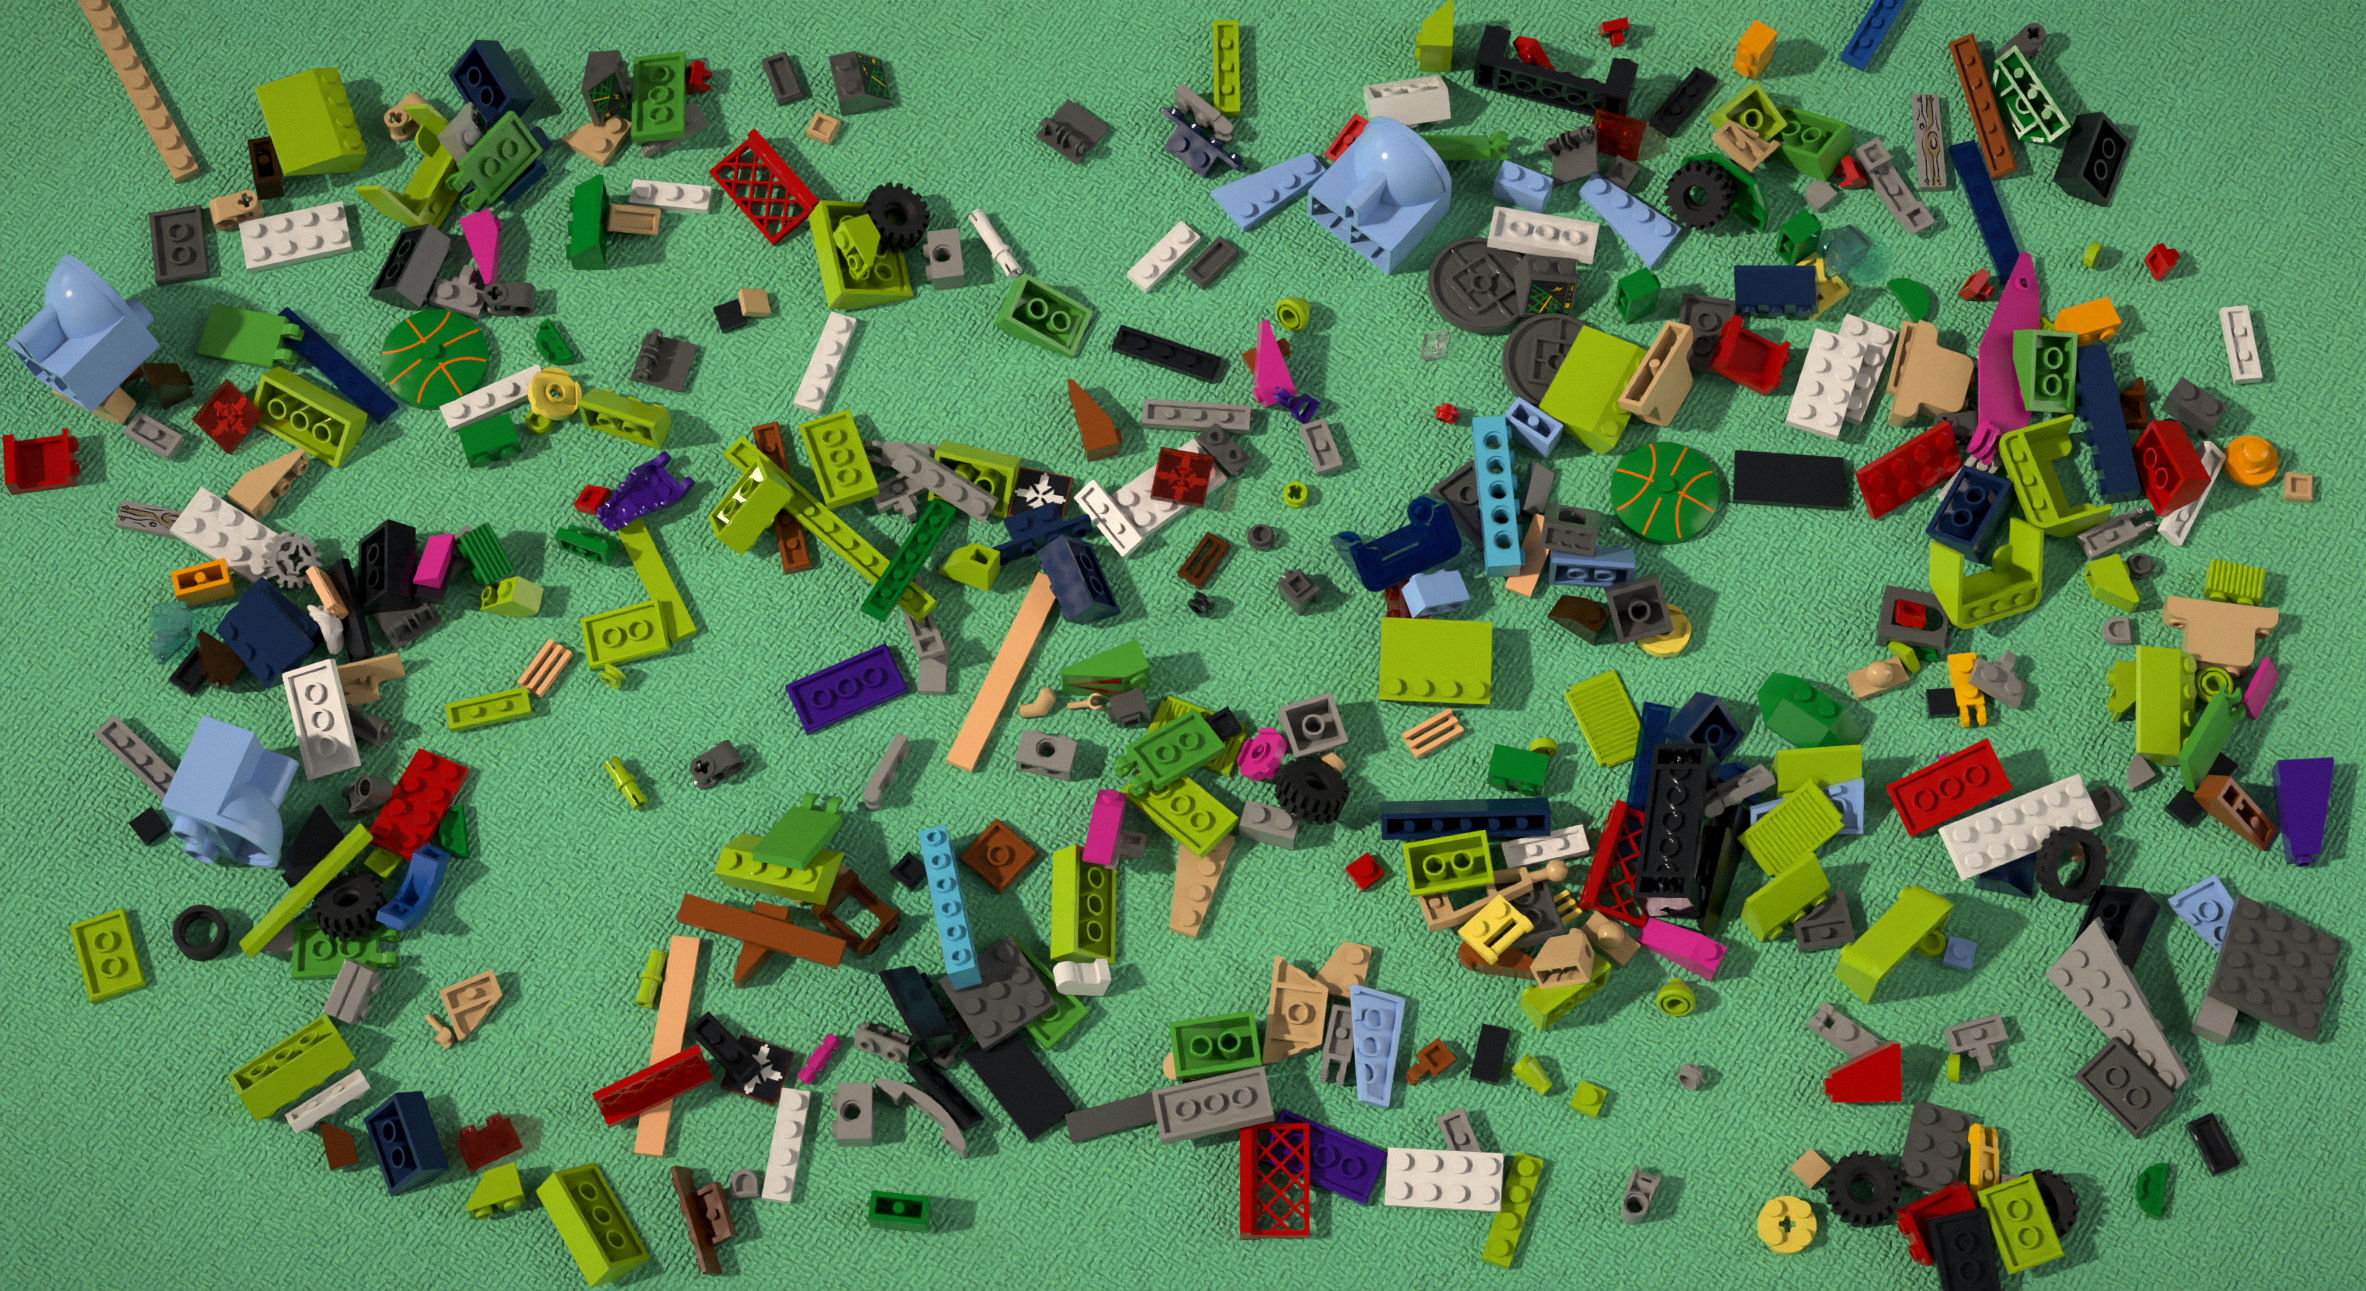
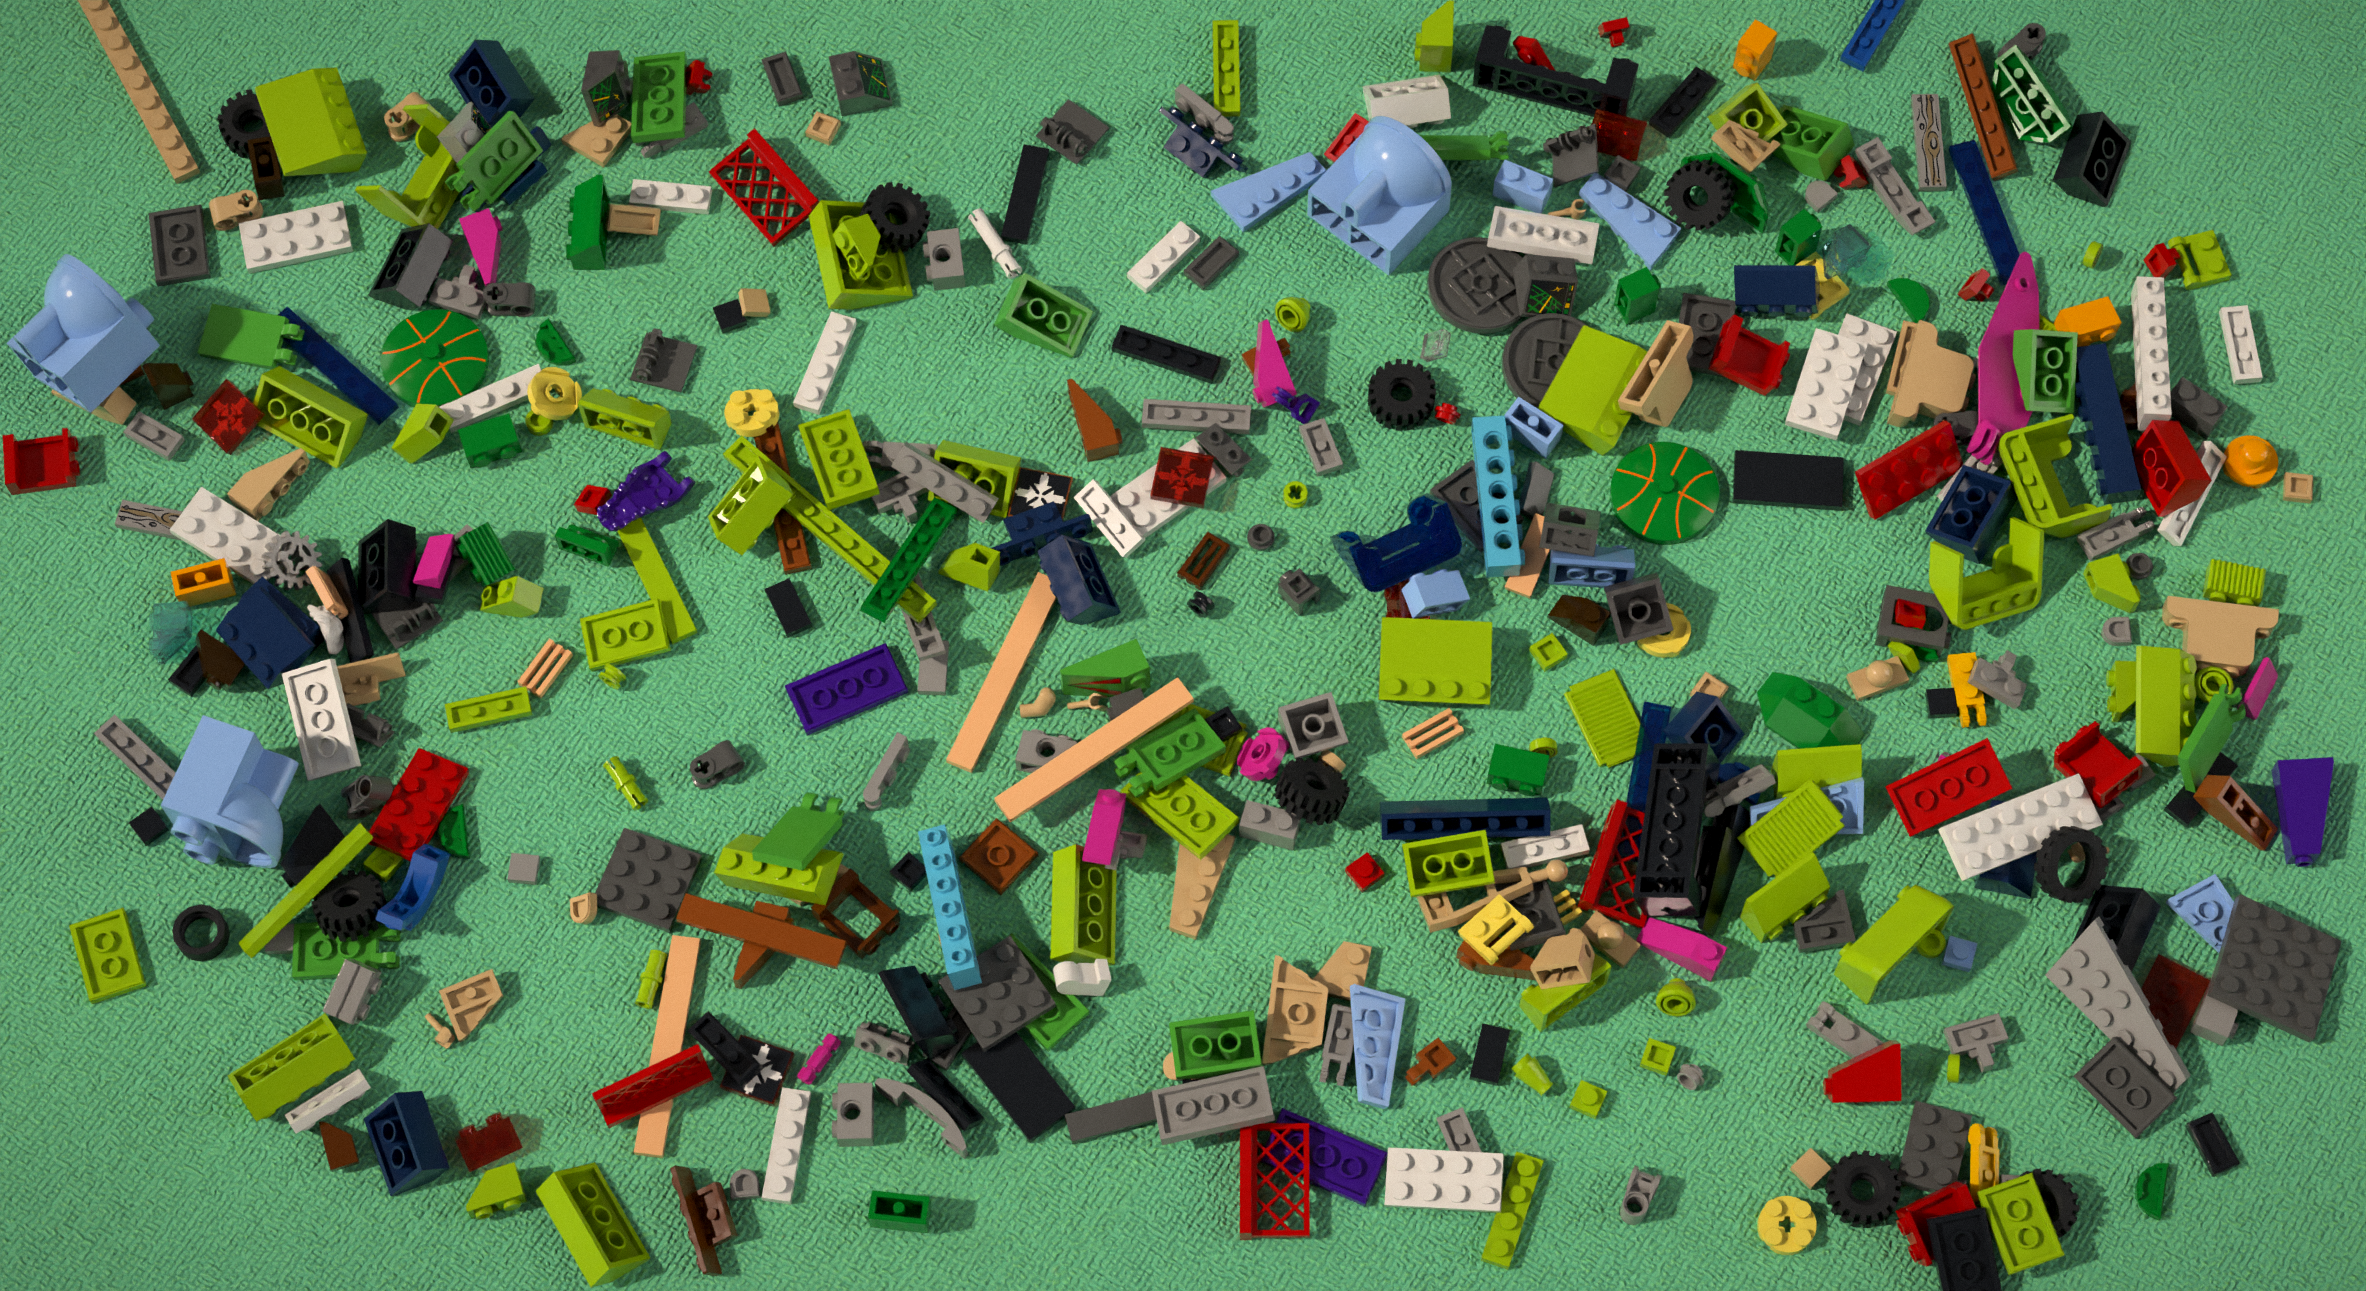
none -> black tyre [218,89,270,159]
none -> lime slope [391,404,454,463]
none -> light grey tile [507,853,540,885]
none -> tan tile [570,892,597,925]
none -> dark grey plate [595,828,703,933]
none -> light yellow plate [724,389,779,437]
none -> black tile [764,578,812,638]
none -> light nougat tile [994,677,1194,823]
none -> black tile [1001,144,1050,245]
none -> black tyre [1368,359,1436,431]
none -> lime tile [1529,633,1568,672]
none -> tan hand [1548,199,1586,220]
none -> lime plate [1639,1038,1676,1076]
none -> tan tile [1690,672,1729,700]
none -> red panel [2054,721,2143,809]
none -> white brick [2131,276,2172,431]
none -> clear red tile [2141,954,2211,1049]
none -> lime plate [2167,230,2231,290]

